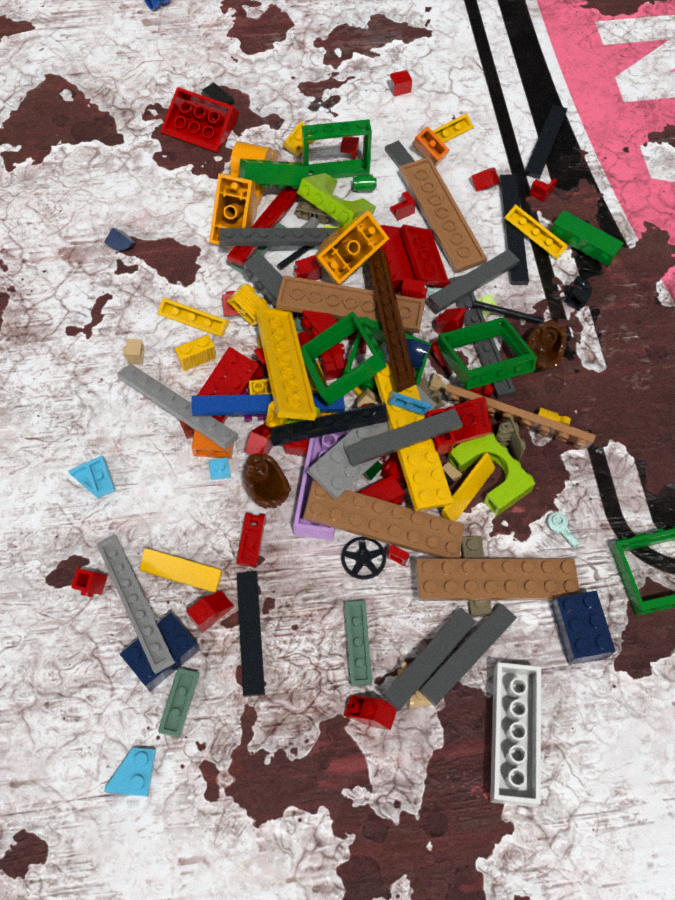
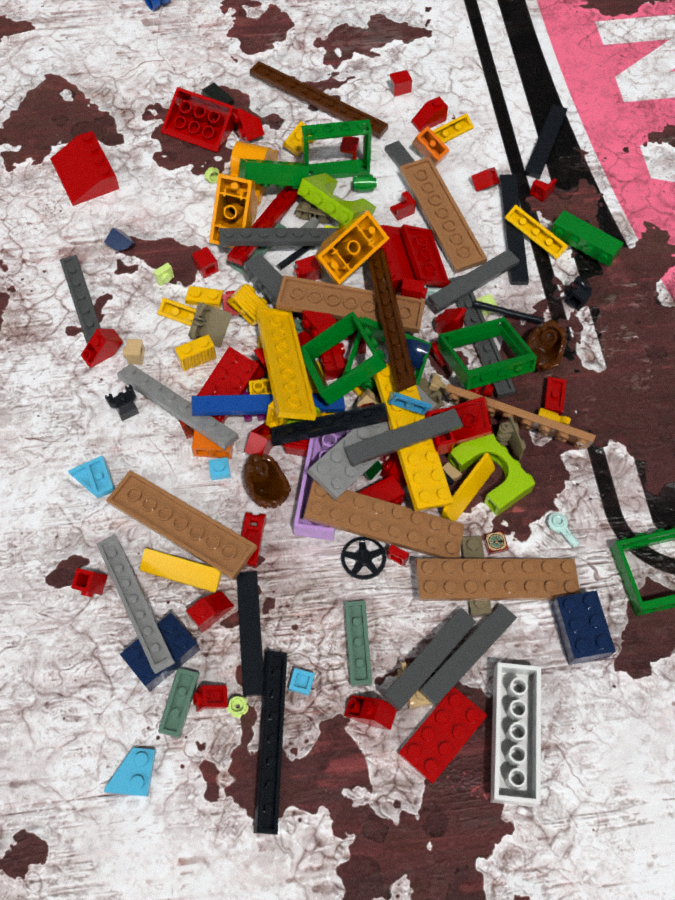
none -> red slope [50,131,119,206]
none -> dark grey tile [60,255,101,344]
none -> red slope [81,328,123,368]
none -> black piece [105,384,139,421]
none -> medium nougat plate [106,470,257,580]
none -> yellowish green plate [153,262,174,286]
none -> yellow plate [185,286,224,309]
none -> dark tan hinge [188,302,232,348]
none -> red panel [192,247,219,278]
none -> red bracket [193,685,228,712]
none -> yellowish green plate [204,167,219,183]
none -> yellowish green plate [227,696,249,718]
none -> red slope [232,108,265,142]
none -> reddish brown plate [250,61,388,139]
none -> black tile [253,650,287,835]
none -> medium azure plate [289,668,315,696]
none -> red plate [398,687,487,784]
none -> red slope [411,96,448,132]
none -> tile [483,530,509,555]
none -> red plate [544,377,567,415]

